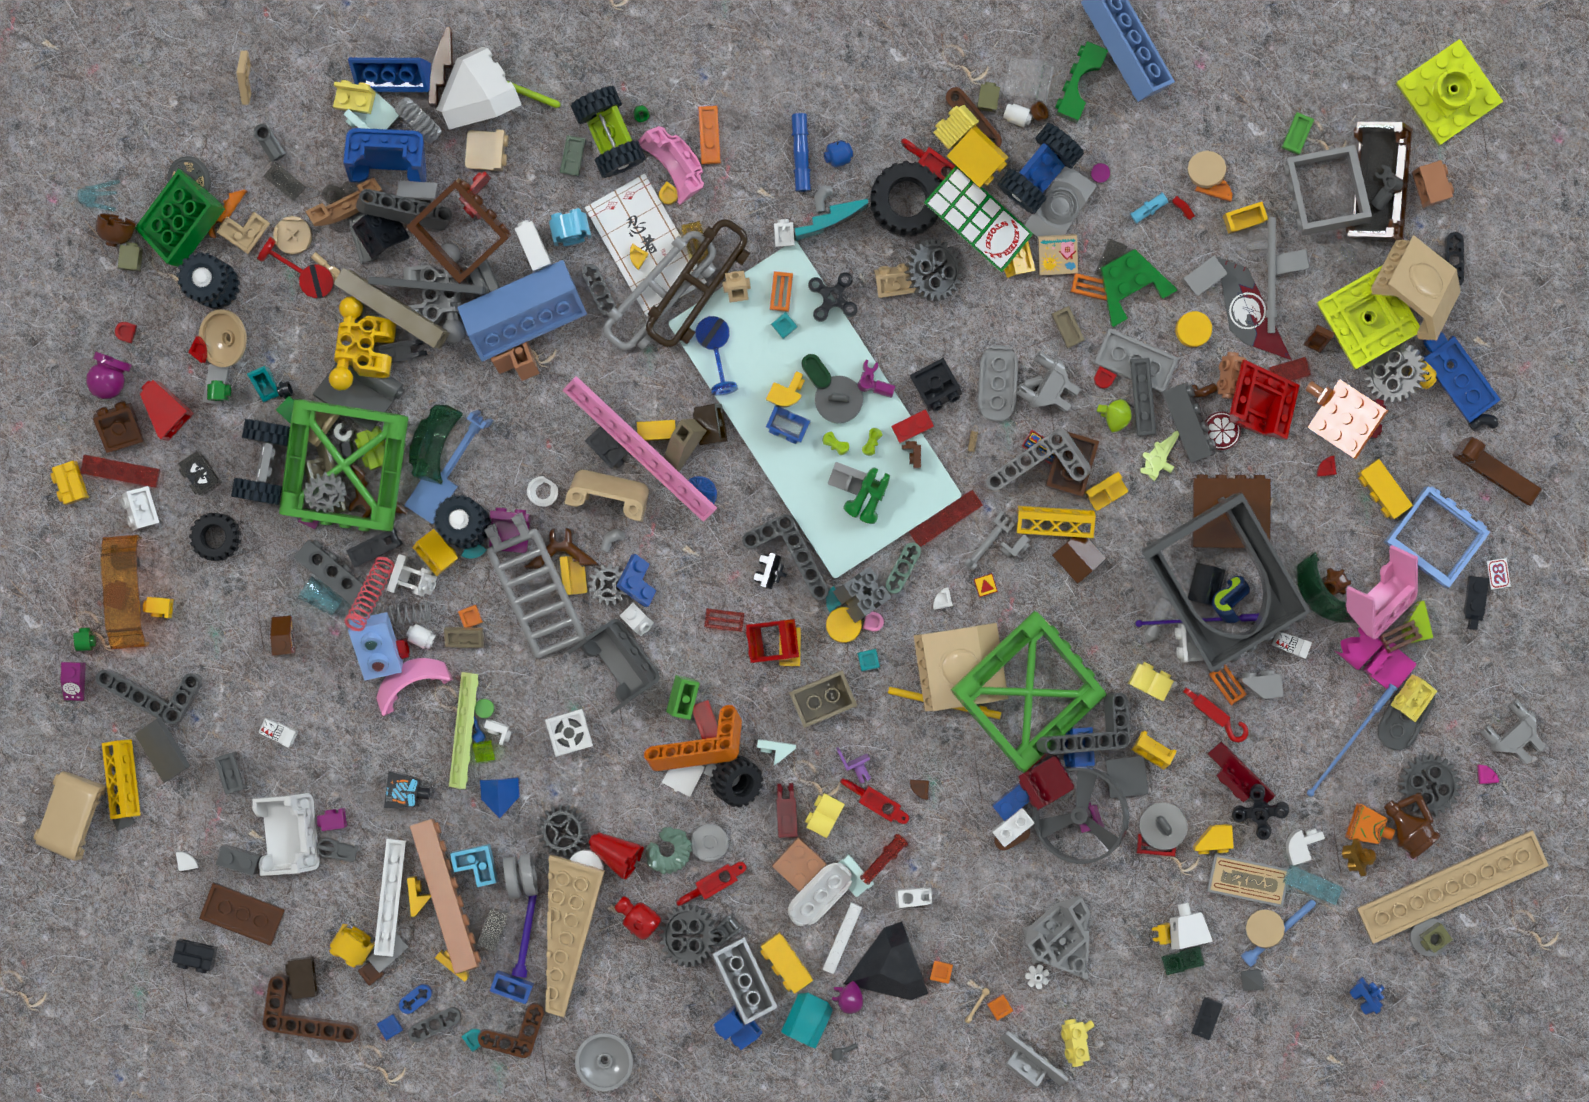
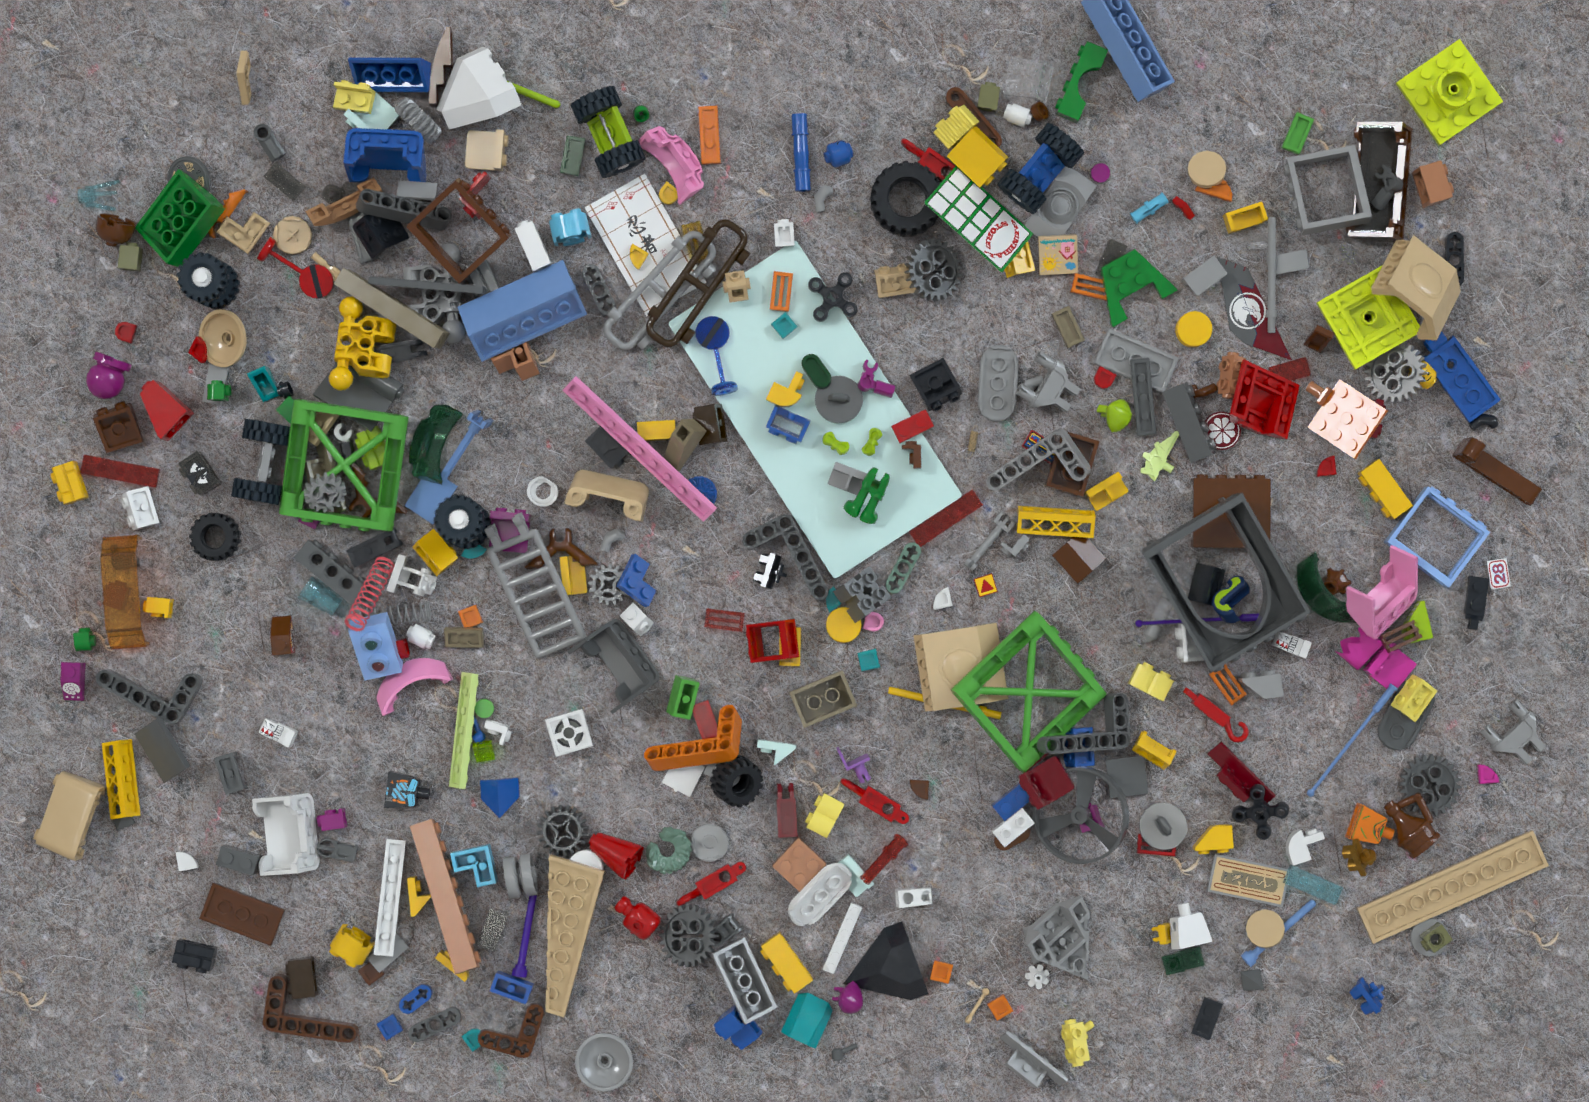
teal slope [795,199,868,240] -> none

